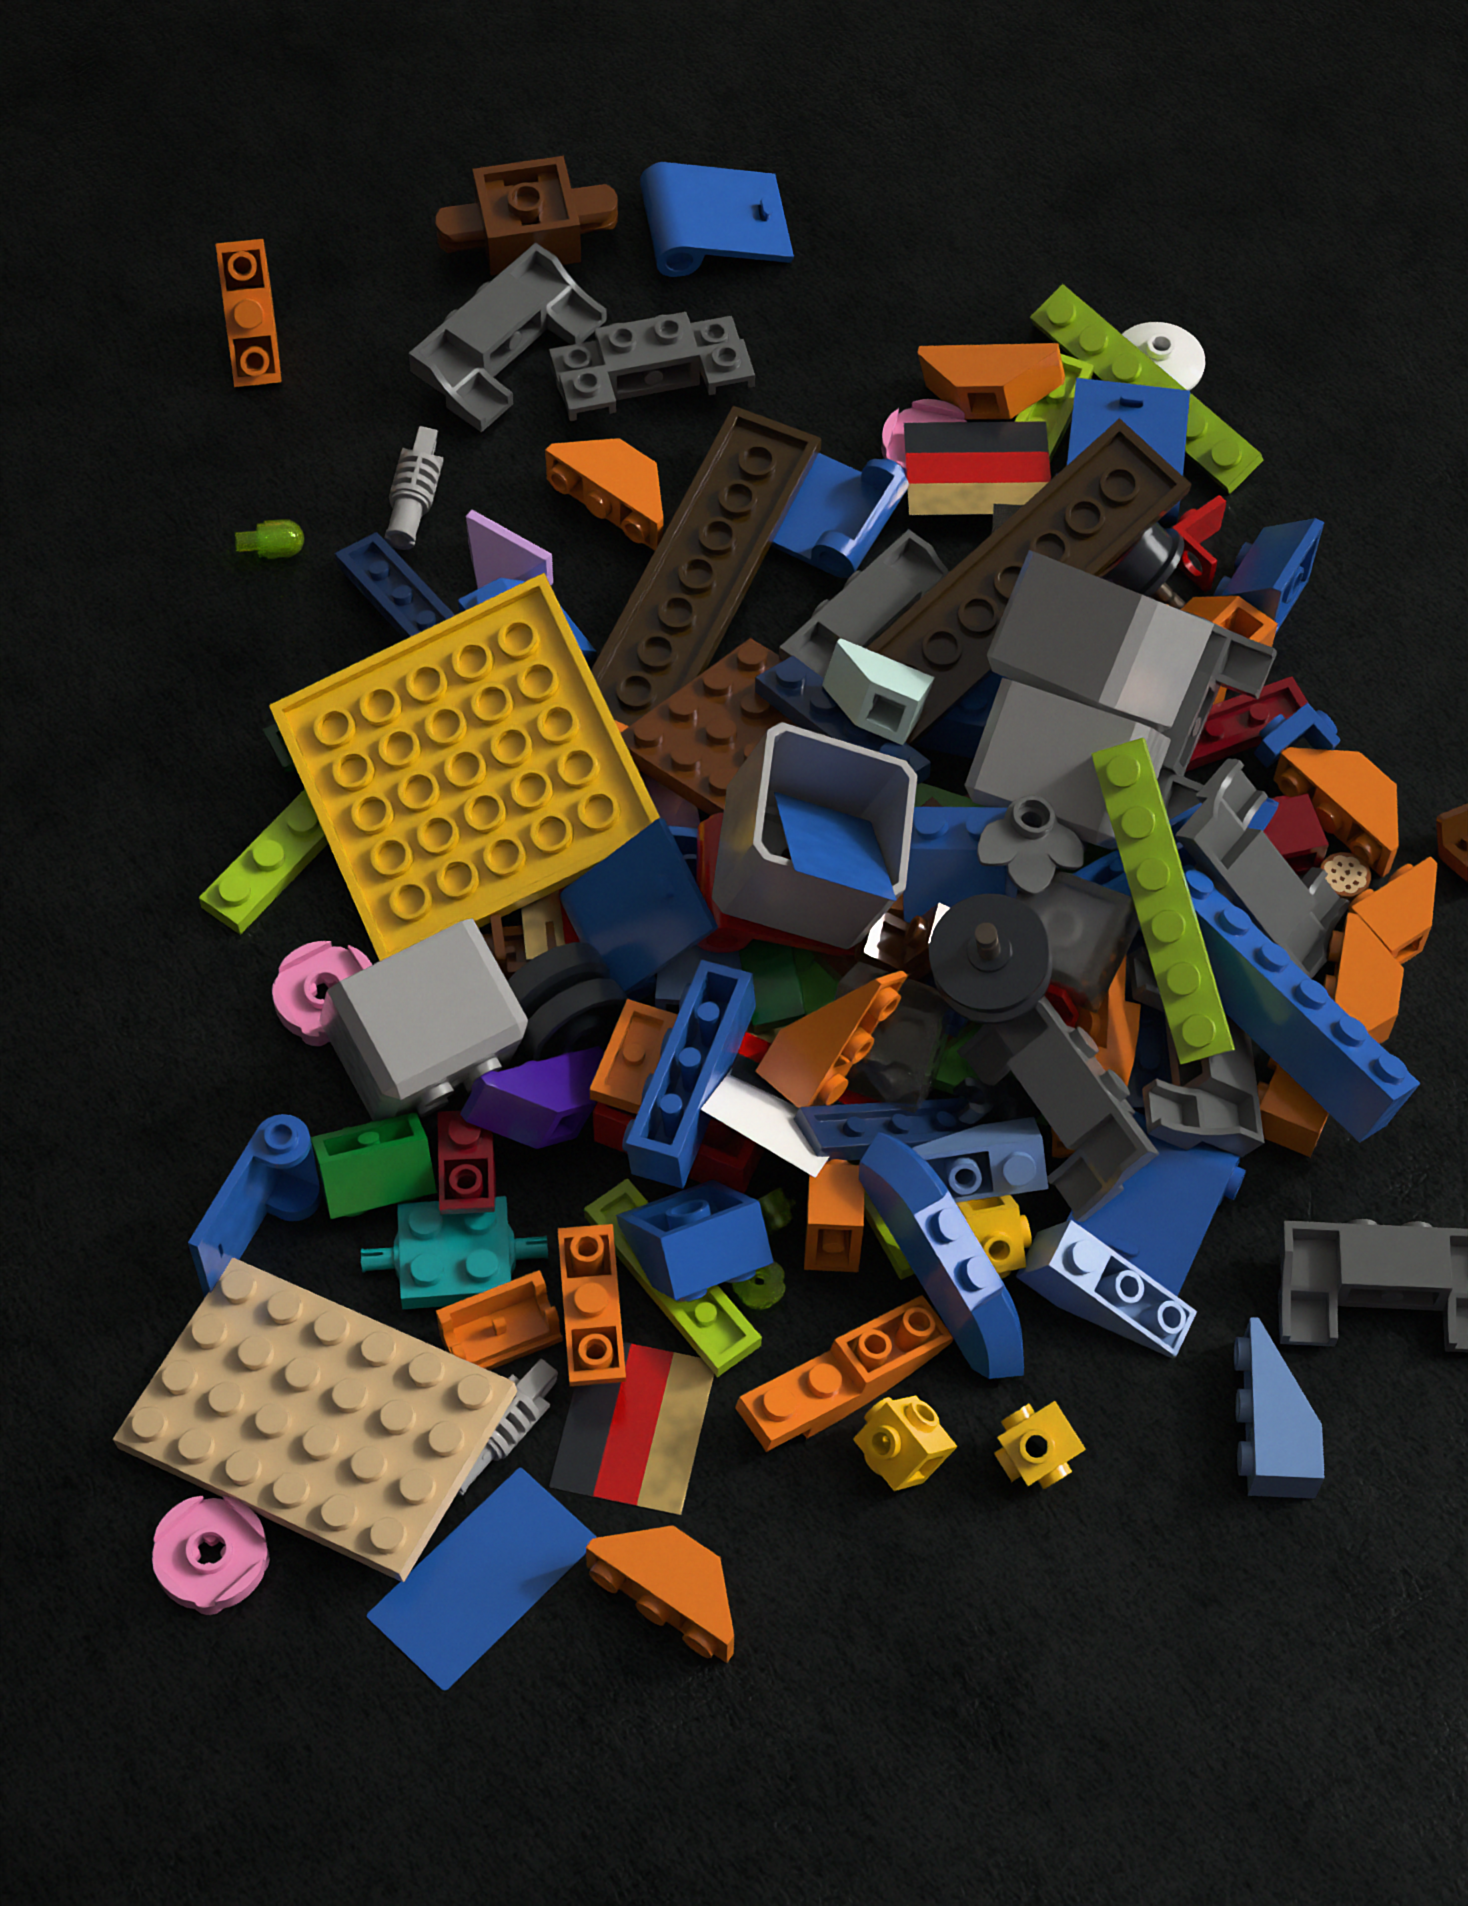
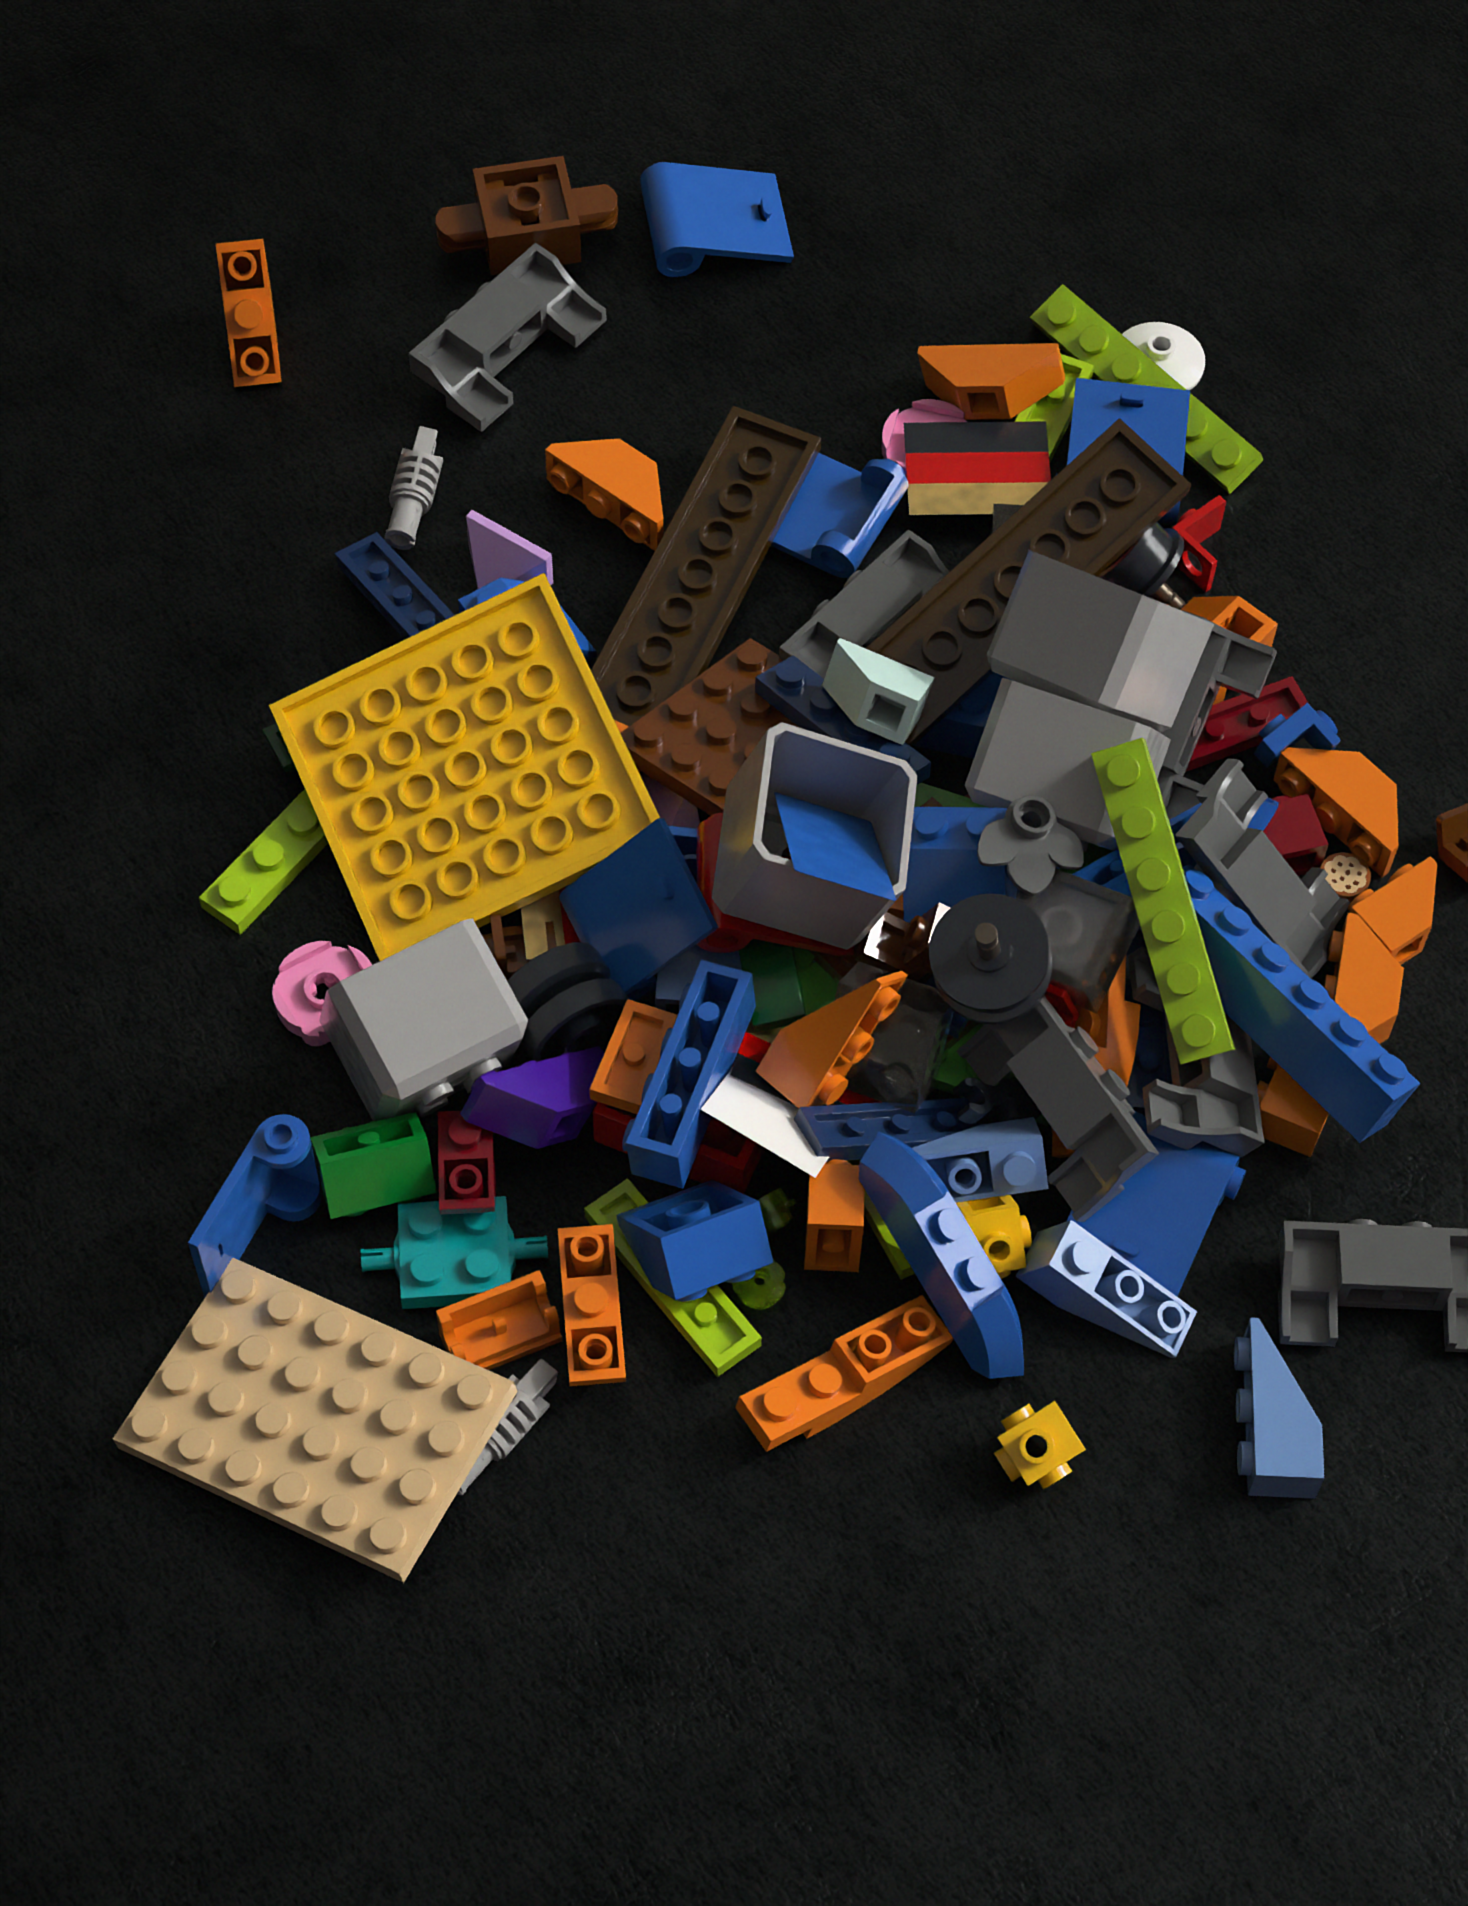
bright pink plate [152,1496,270,1615] -> none
clear neon green cylinder [235,519,304,560] -> none
blue sticker [367,1468,597,1691] -> none
dark grey bracket [549,312,755,421] -> none
sticker [549,1342,714,1515] -> none
orange slope [586,1526,734,1663] -> none
yellow brick [853,1395,957,1491] -> none
blue slope [1213,518,1324,634] -> none

